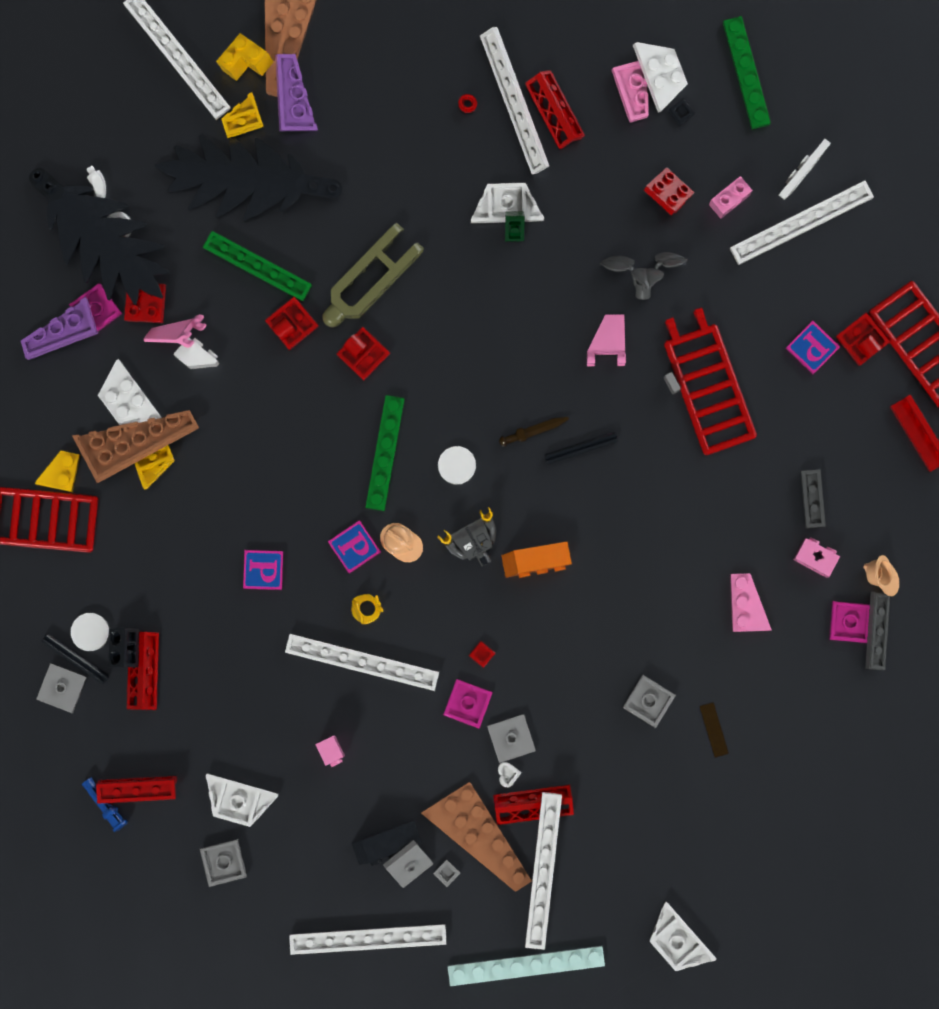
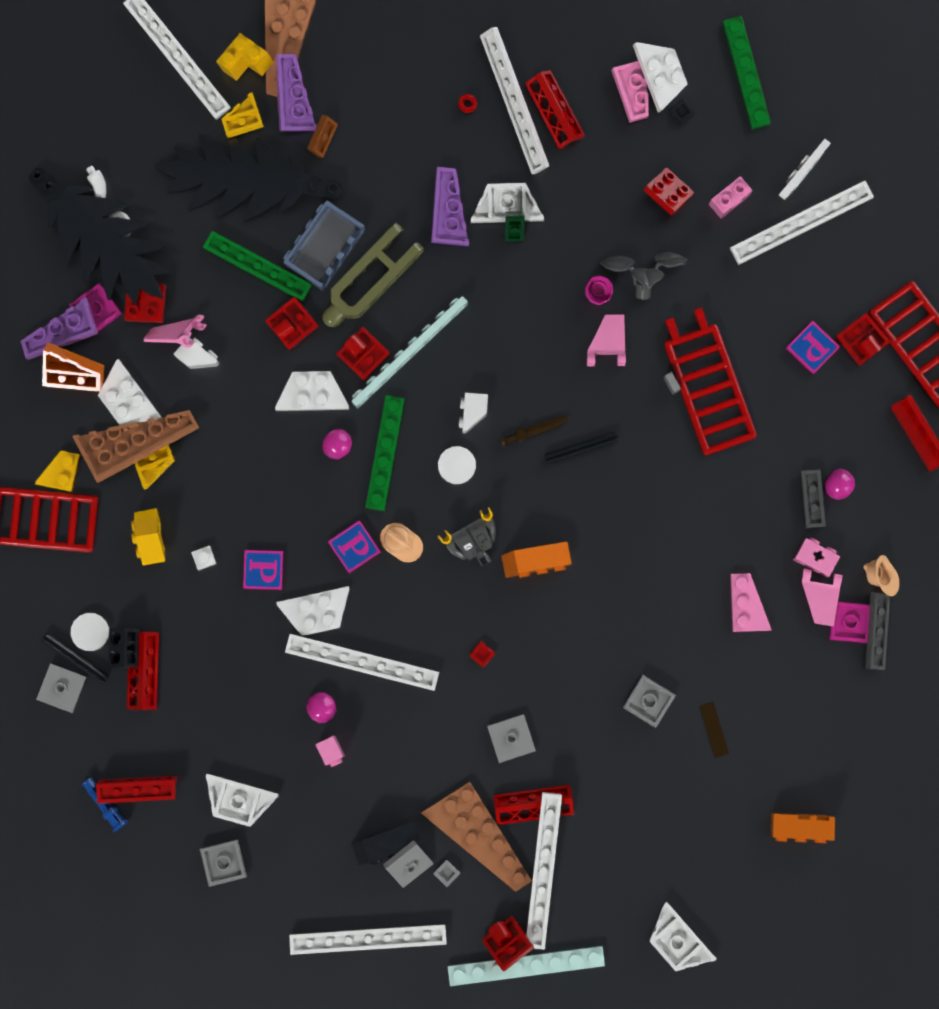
yellow piece [351,594,383,624] -> none
dark pink tile [443,679,493,728] -> none
white tile [498,762,522,787] -> none
none -> orange wedge [43,342,104,392]
none -> yellow brick [131,508,166,566]
none -> white plate [191,546,217,571]
none -> white wing [275,371,349,411]
none -> white wing [276,586,350,636]
none -> window [283,200,366,291]
none -> dark pink hair [306,692,336,723]
none -> dark orange plate [307,115,338,158]
none -> dark pink hair [322,429,352,460]
none -> light aqua plate [352,296,468,409]
none -> medium lavender wing [431,167,469,246]
none -> white slope [459,393,488,433]
none -> red plate [481,916,535,971]
none -> dark pink hair [584,275,613,305]
none -> orange wedge [771,813,835,843]
none -> bright pink flag [802,568,843,627]
none -> dark pink hair [824,469,855,500]

